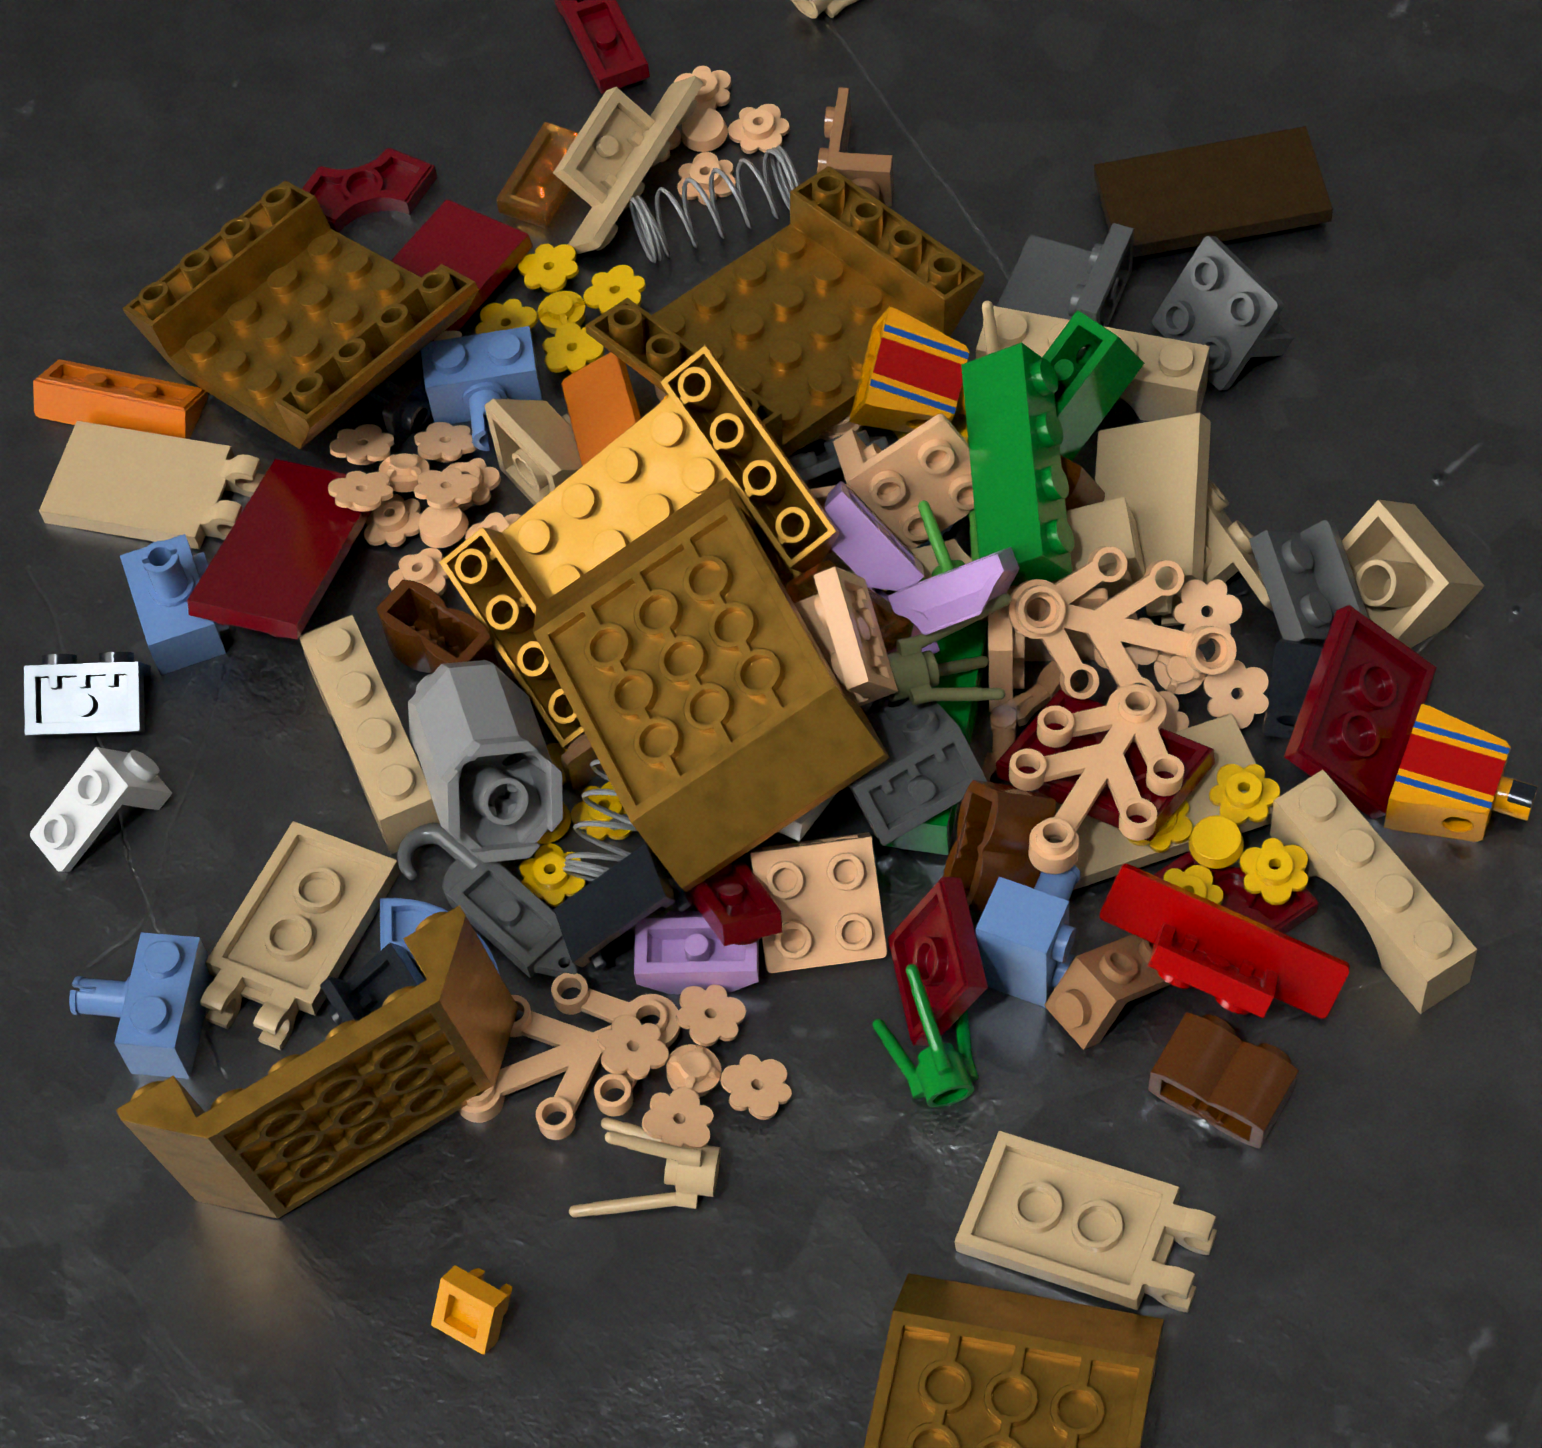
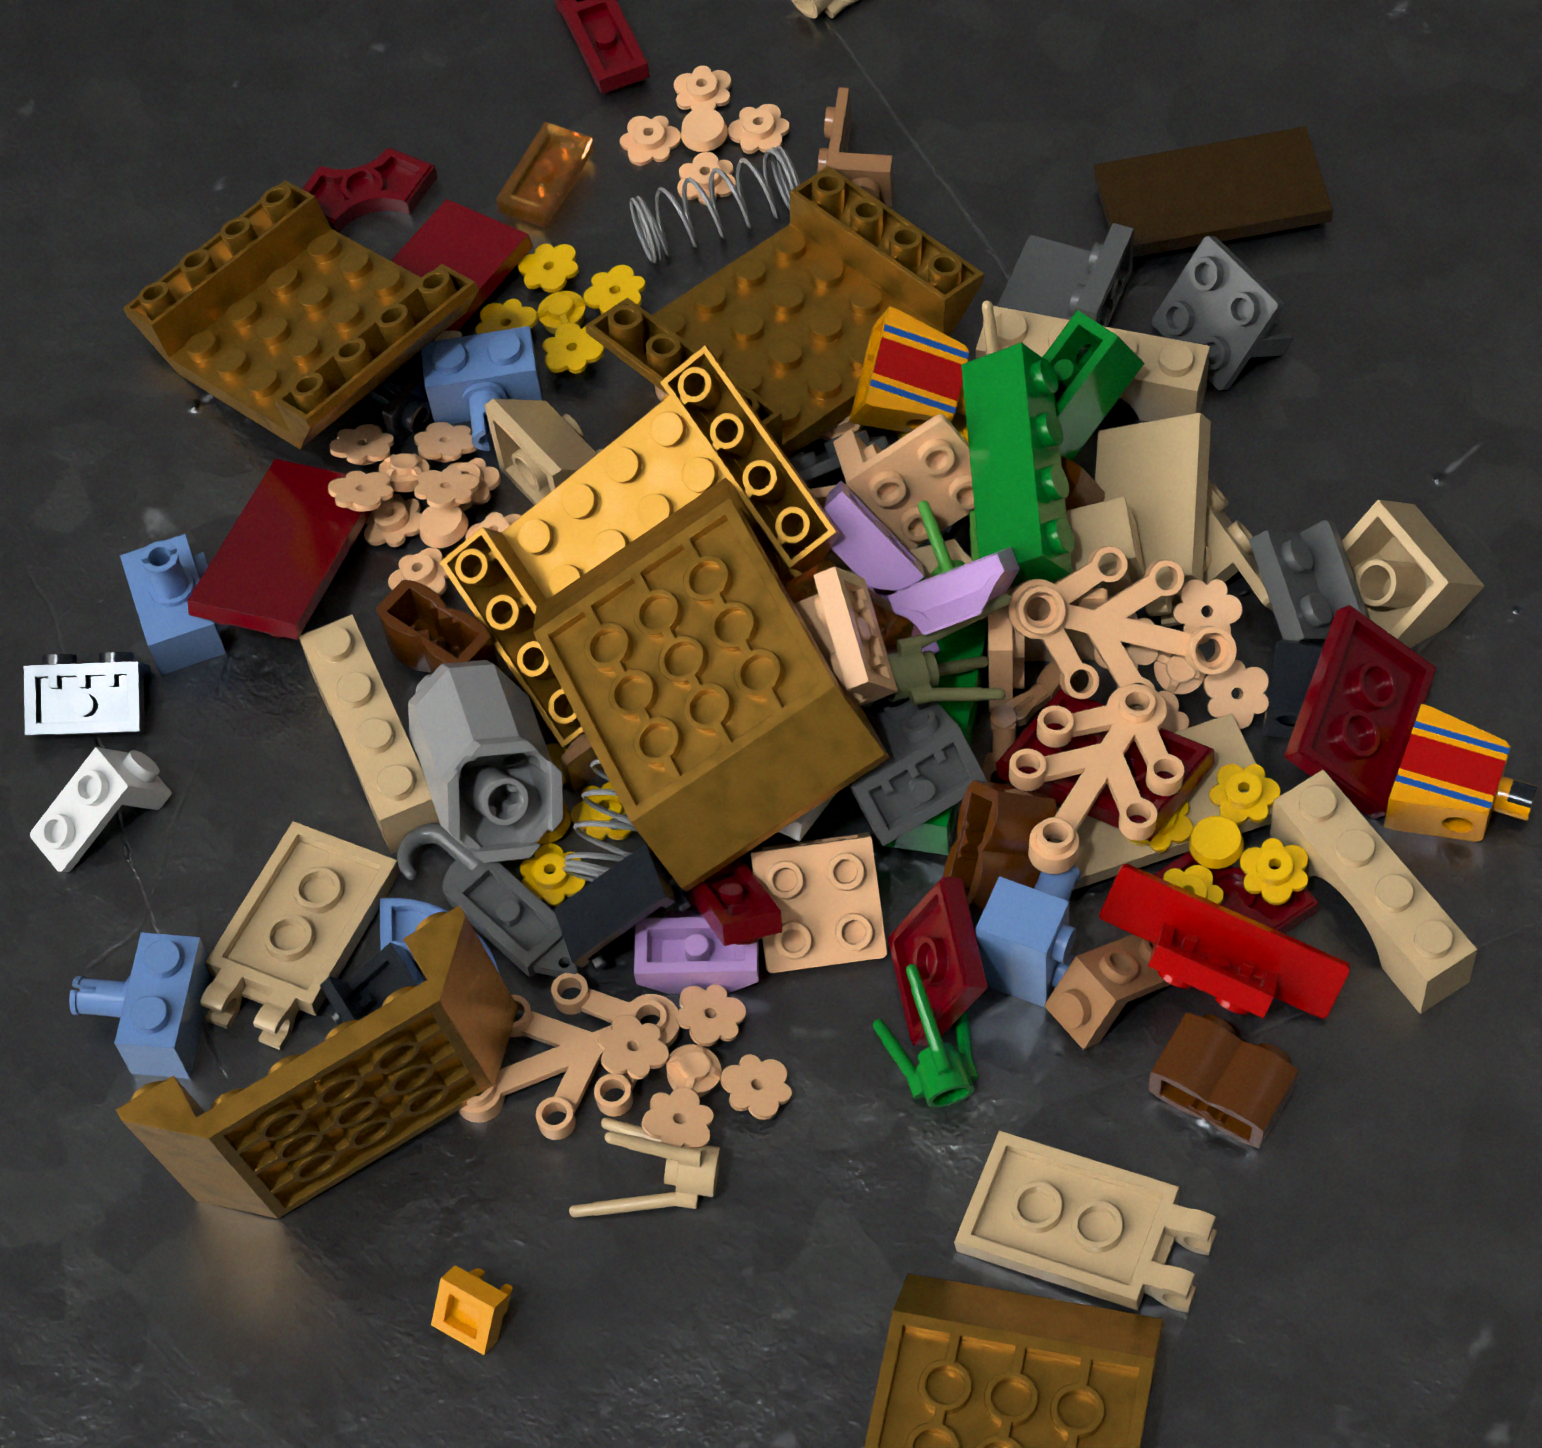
orange slope [33,359,208,439] -> none
tan tile [39,421,265,549] -> none
tan bracket [553,76,703,255] -> none
orange slope [561,352,641,466] -> none

